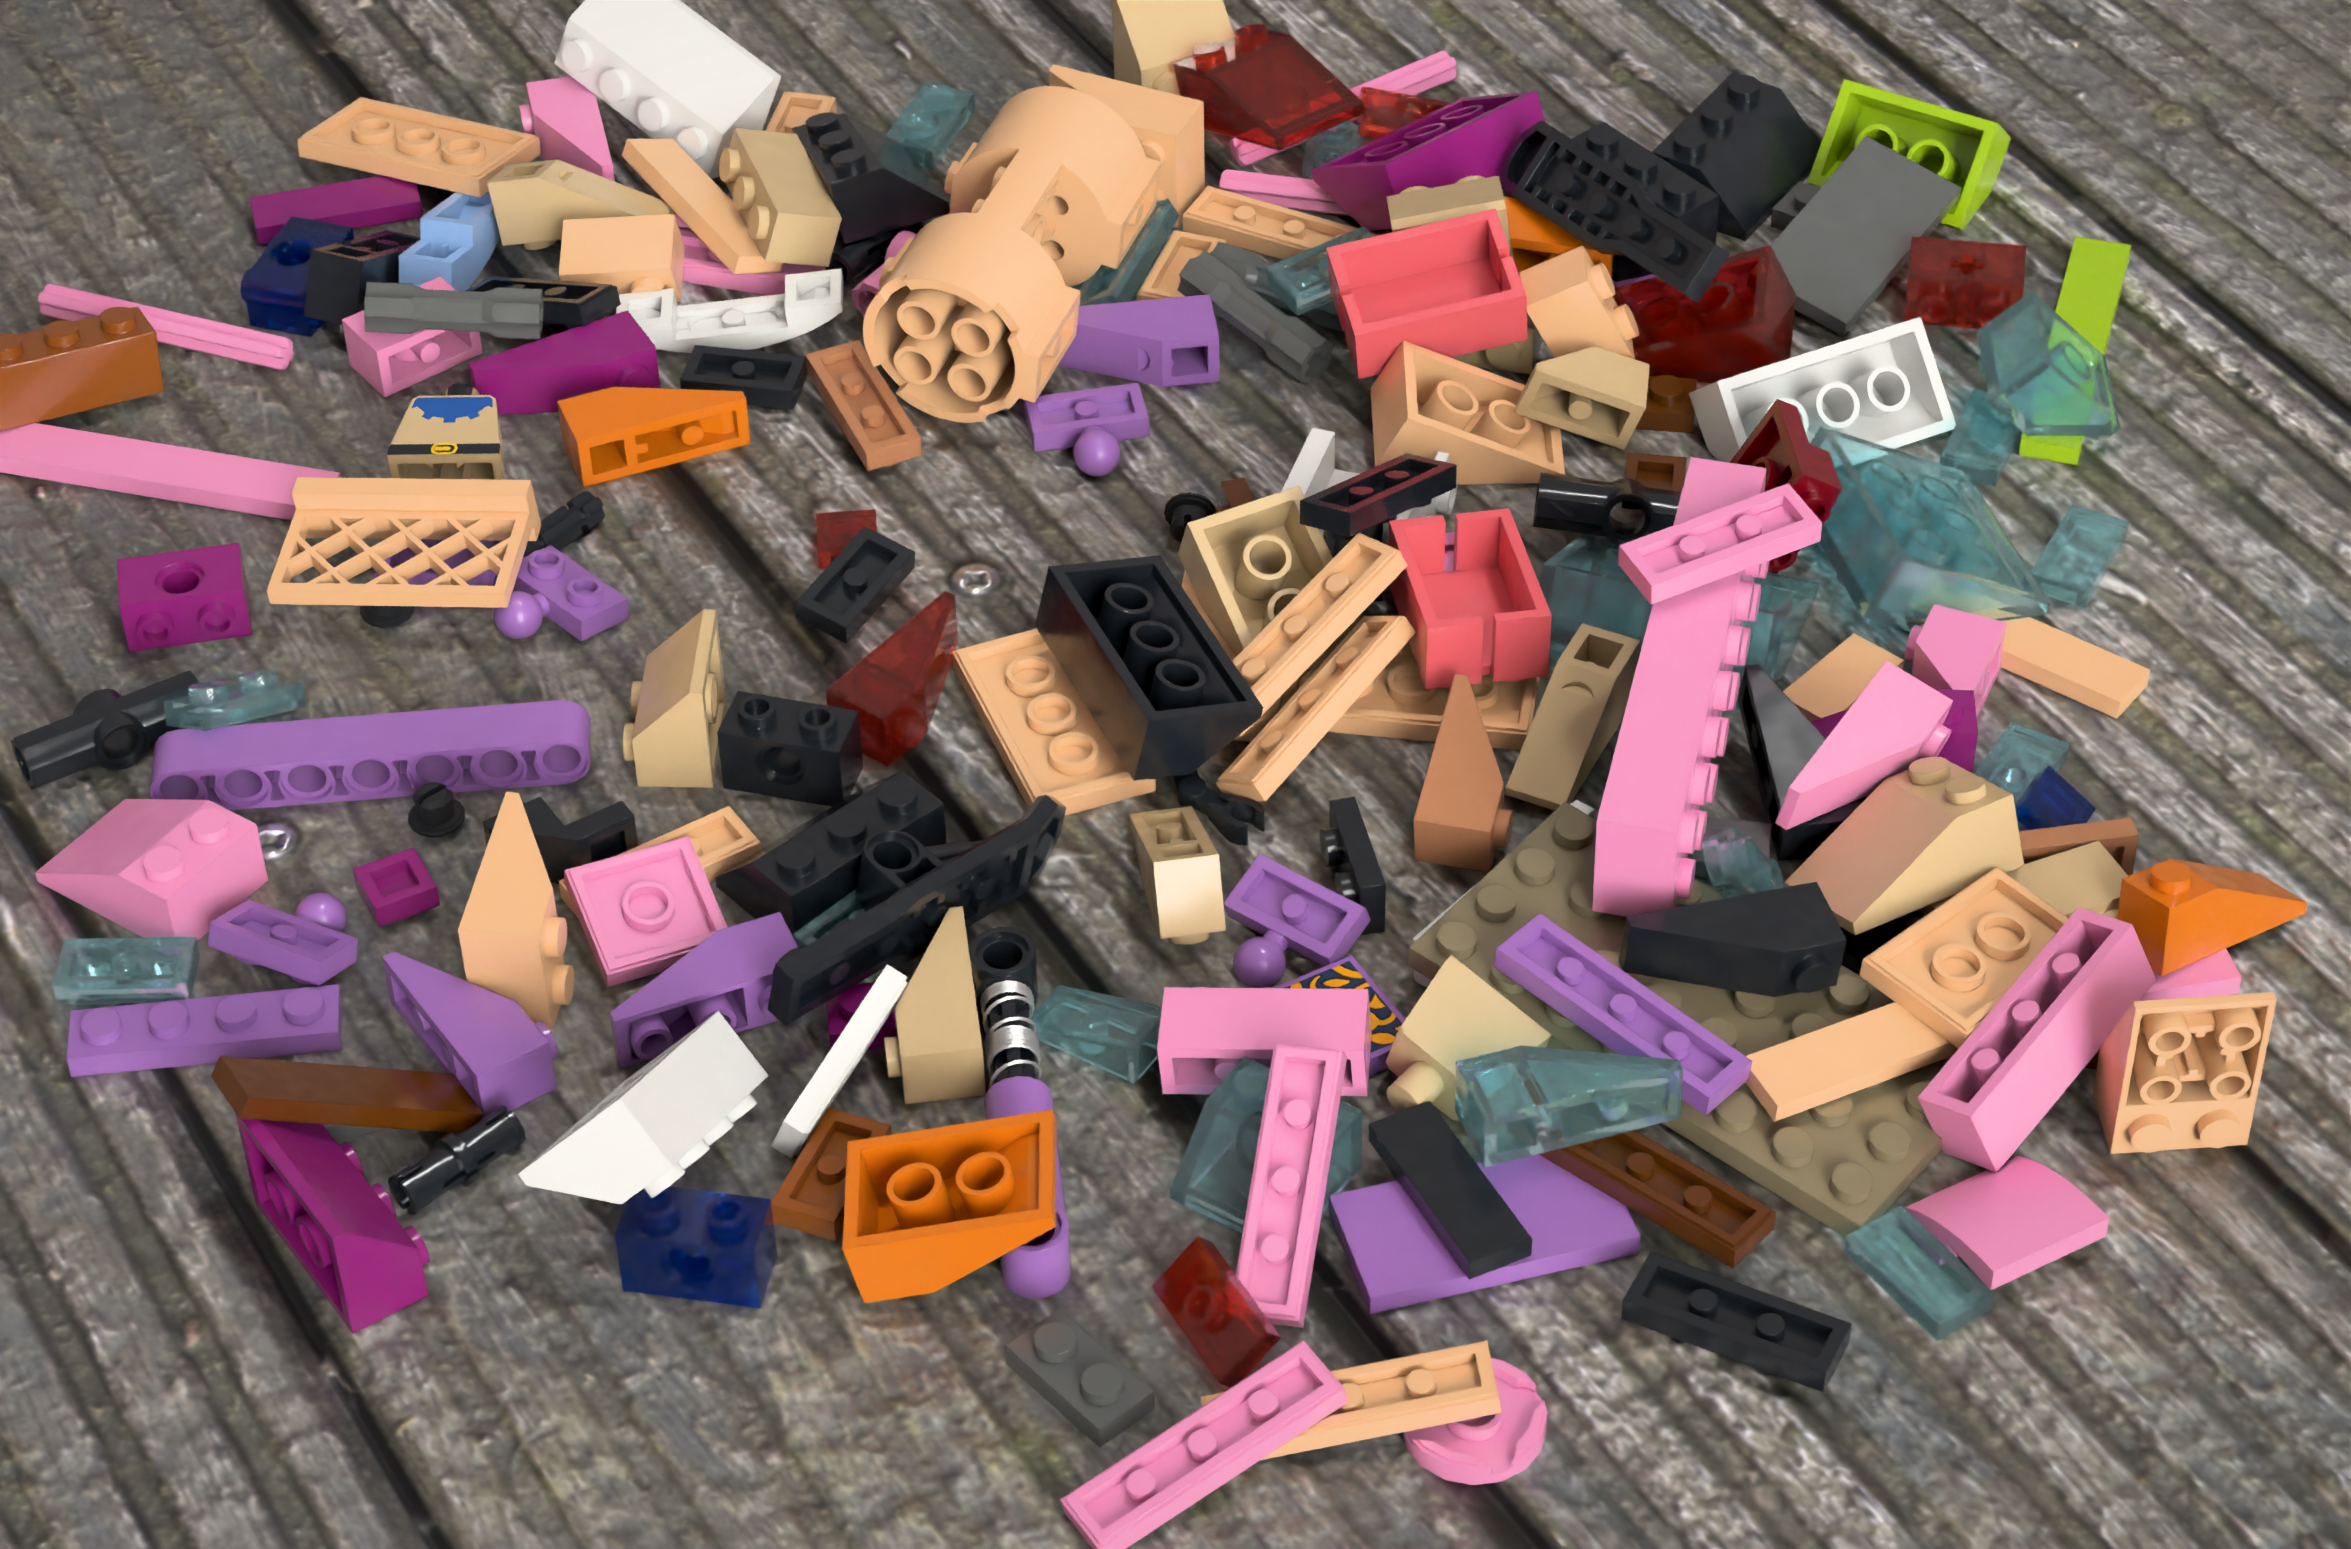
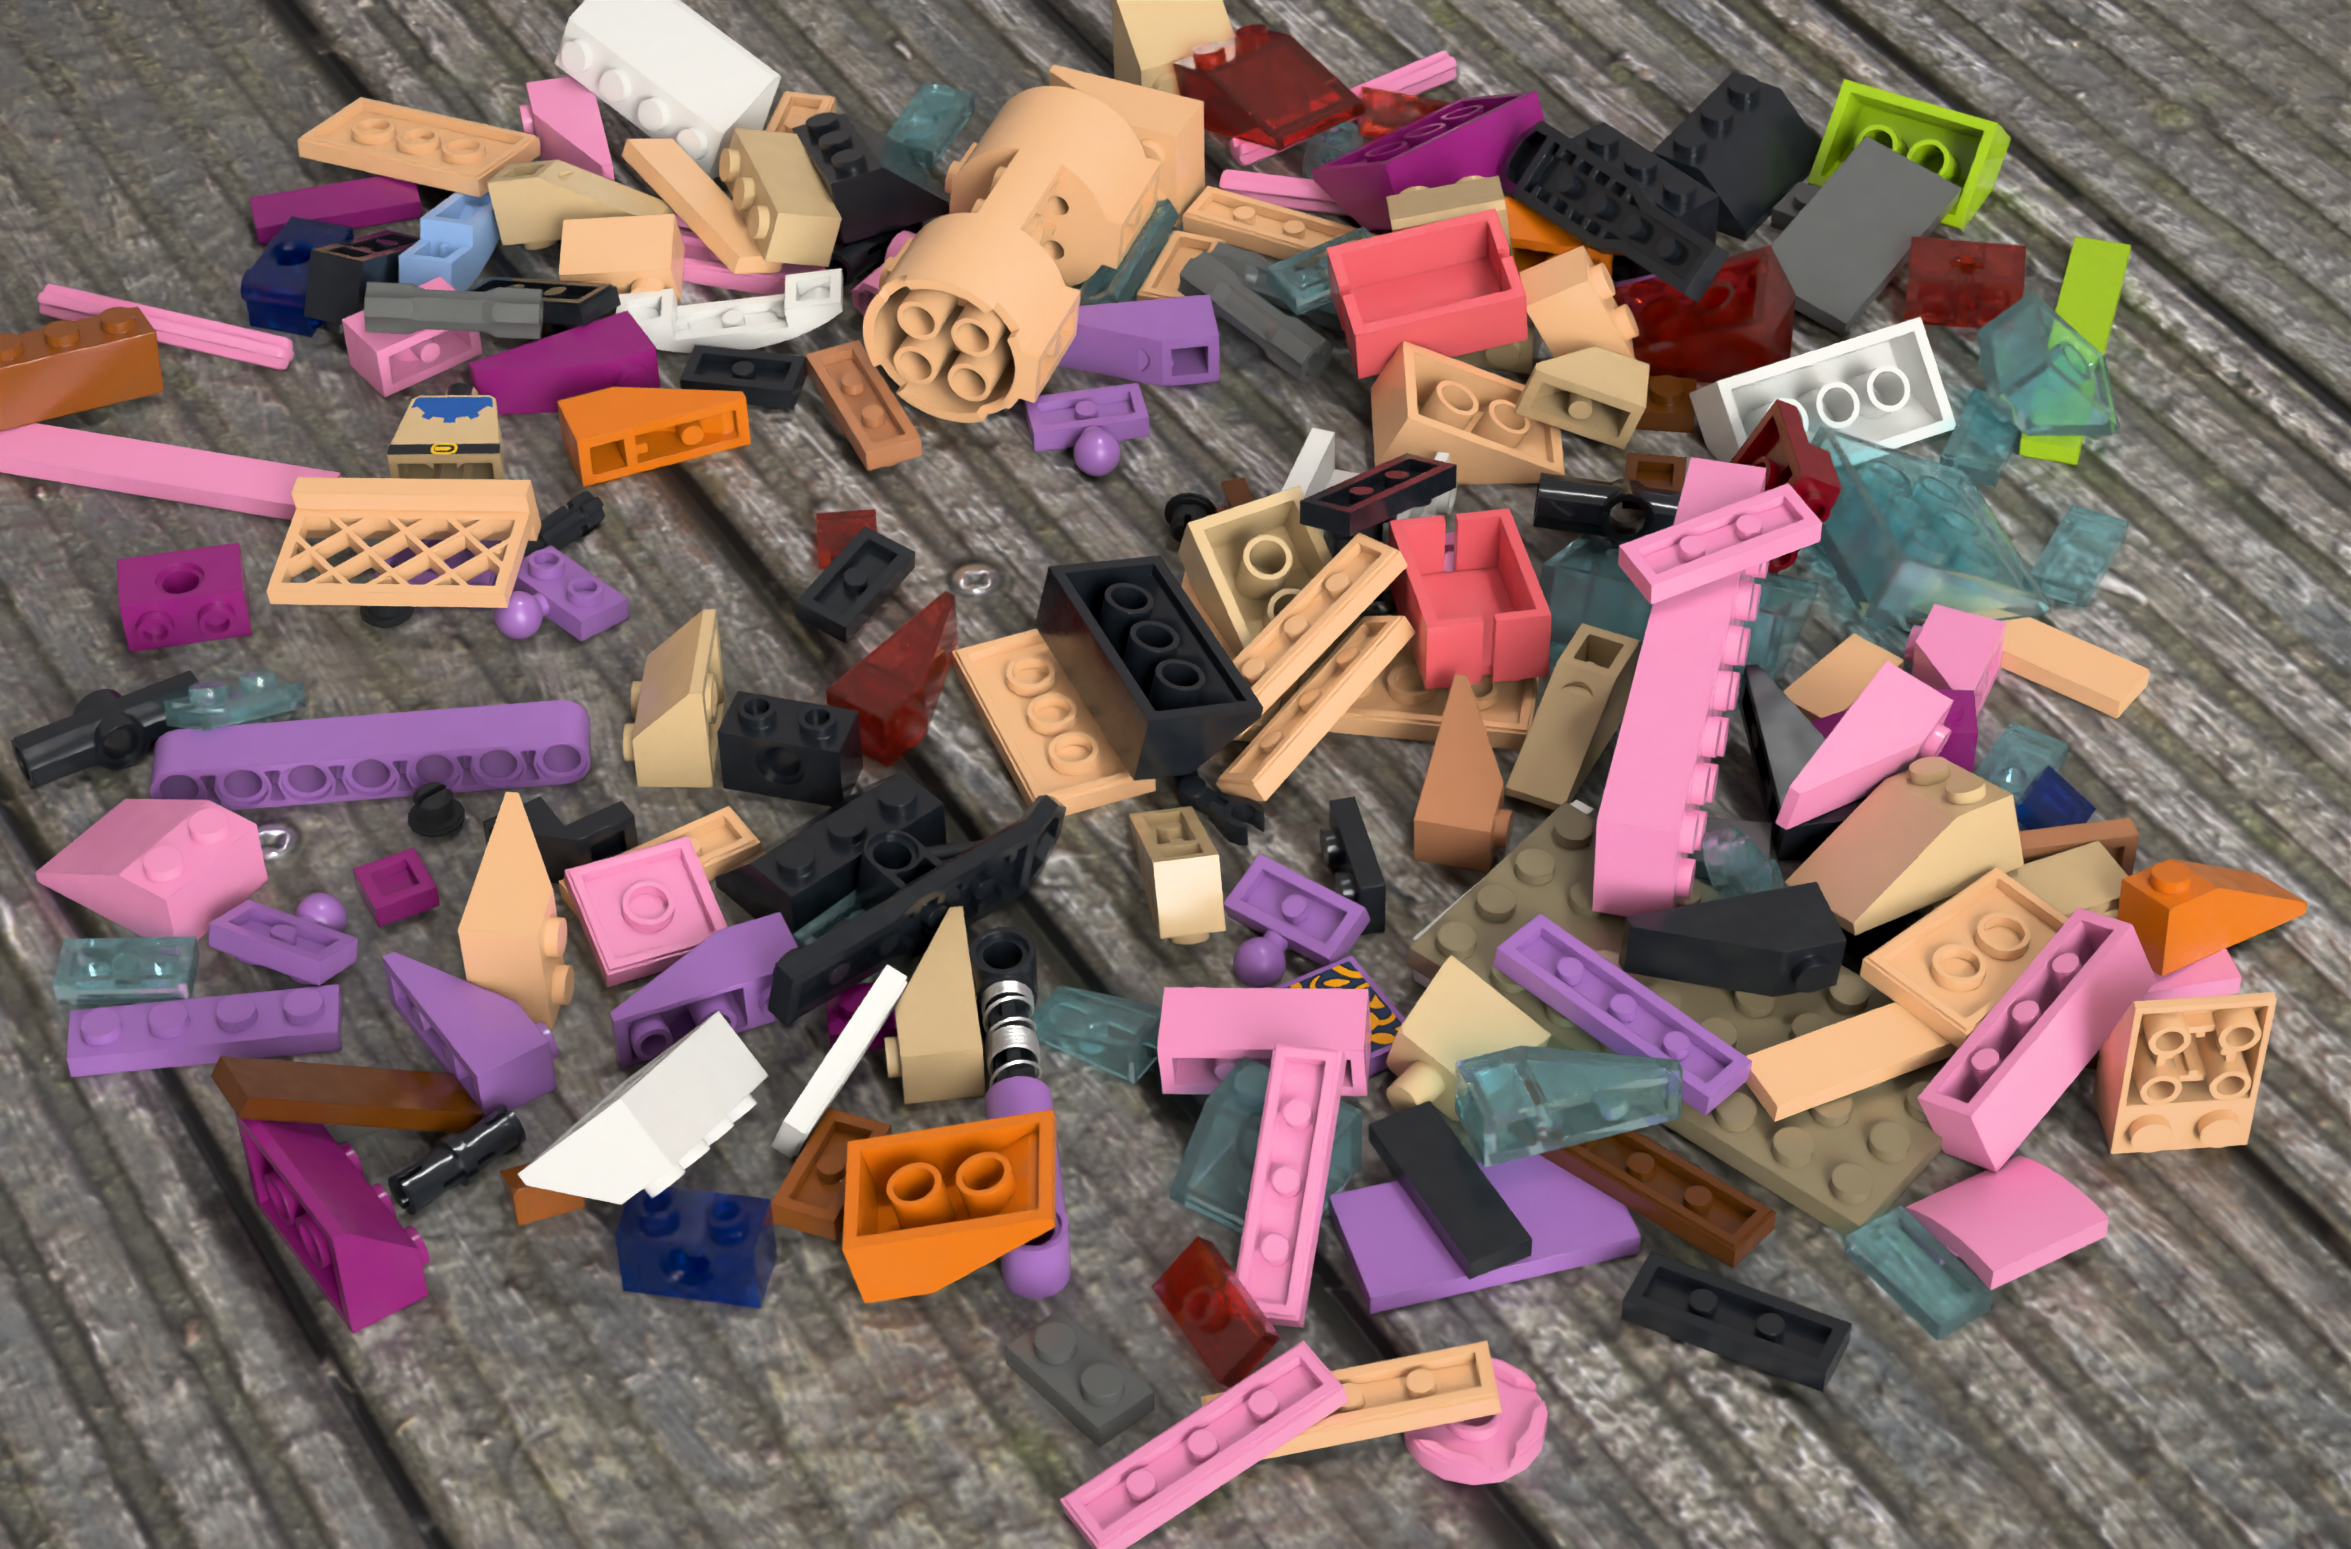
none -> dark orange slope [499,1162,585,1226]

